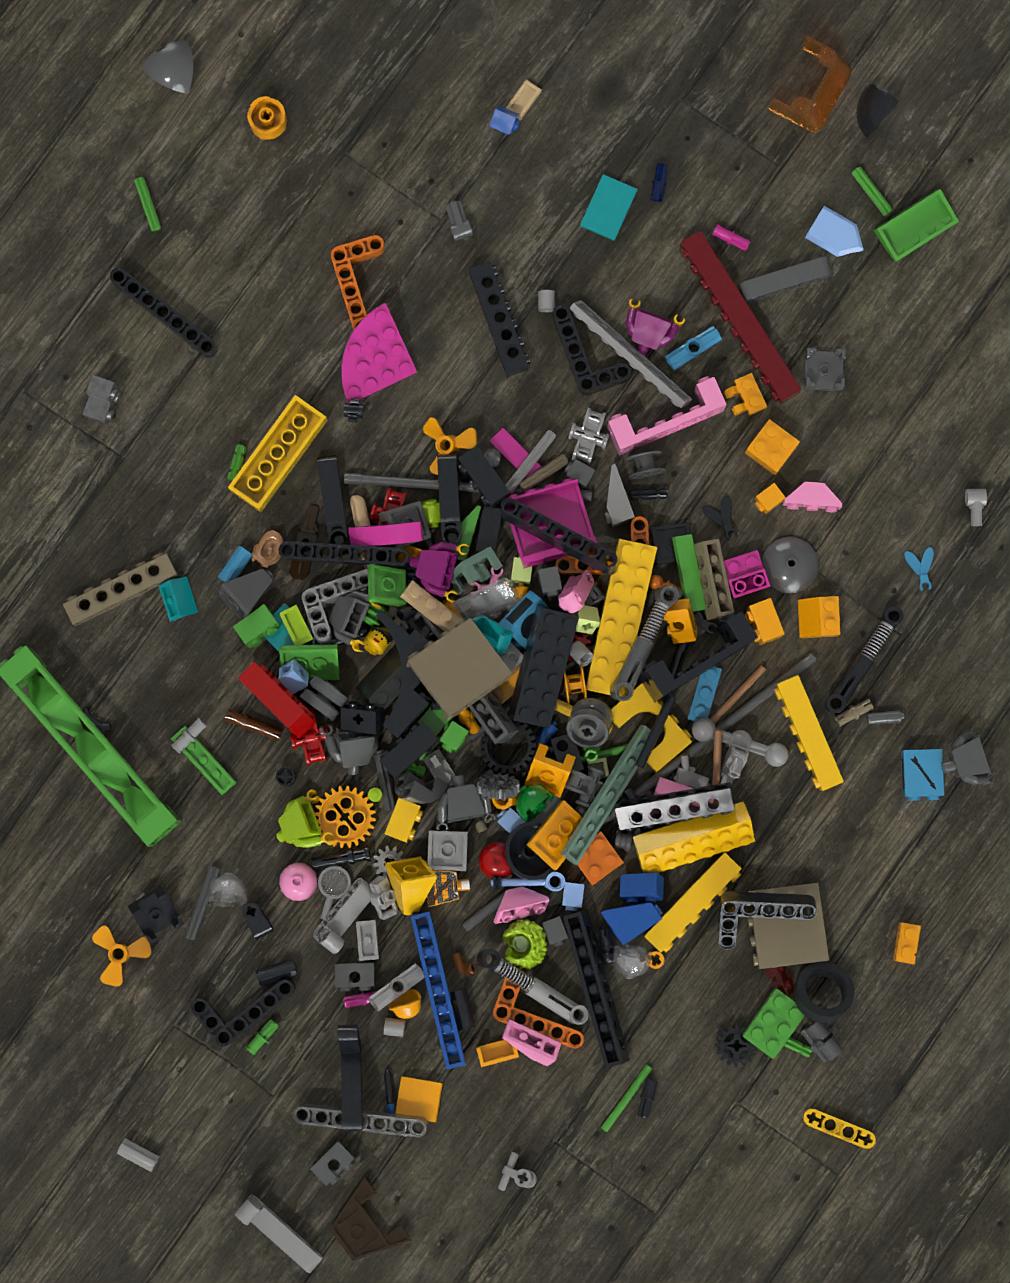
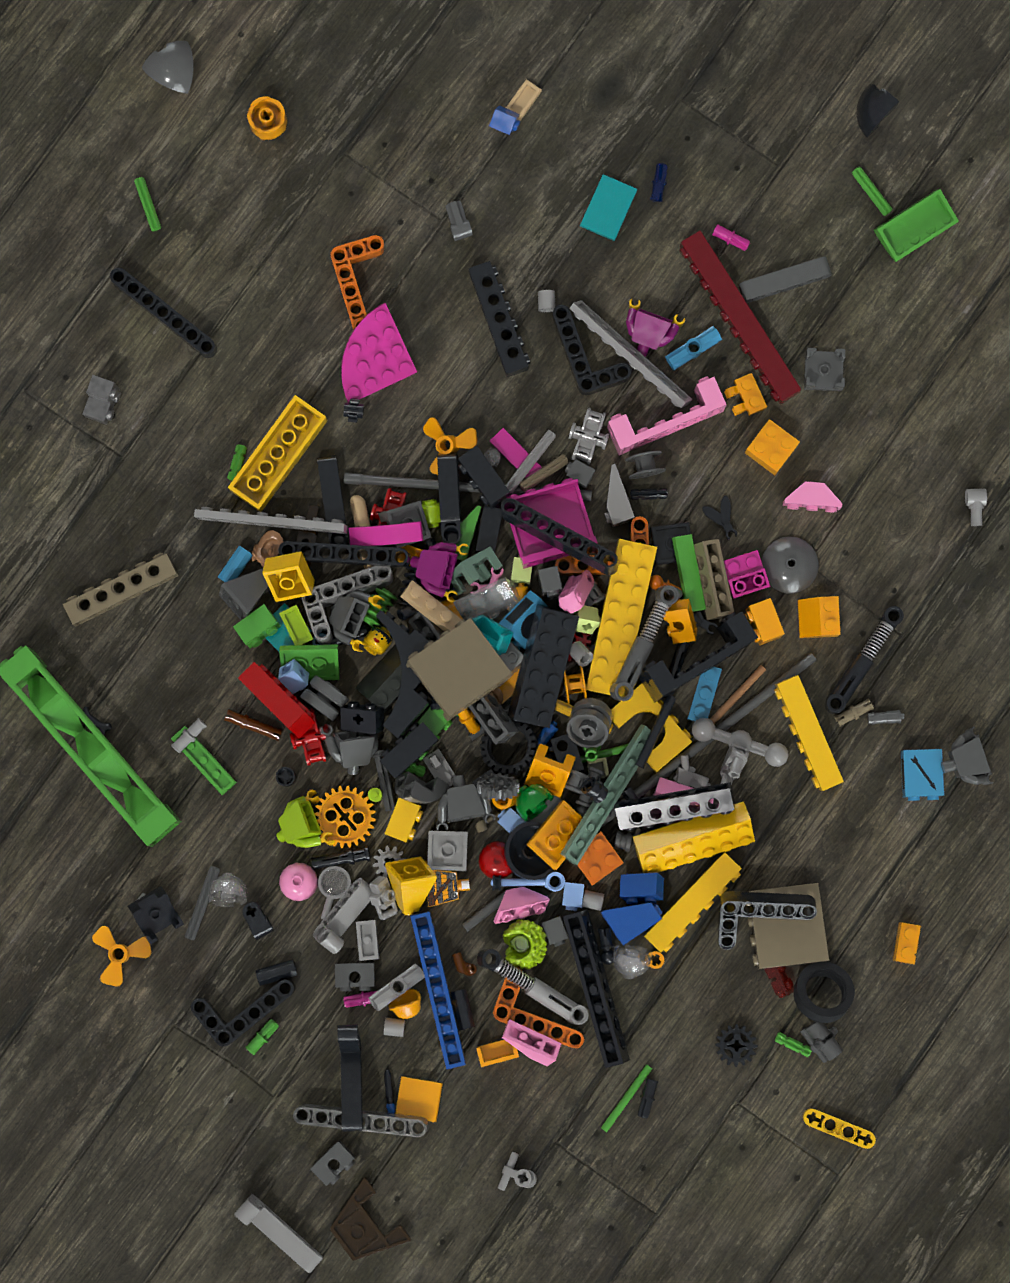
light grey axle [117,1138,160,1172] -> none
teal panel [158,577,198,622] -> none
bright green tile [368,564,406,607] -> none
bright green brick [440,721,469,754] -> none
medium nougat bar [712,729,722,804] -> none
bright green plate [741,988,805,1059] -> none
light orange brick [754,483,786,514] -> none
clear orange windscreen [769,36,851,132] -> none
light blue tile [805,206,864,257] -> none
dark azure piece [904,547,934,592] -> none
none -> light grey plate [194,507,348,534]
none -> yellow brick [262,551,315,602]
none -> black wheel [581,777,608,803]
none -> light grey beam [582,890,604,911]

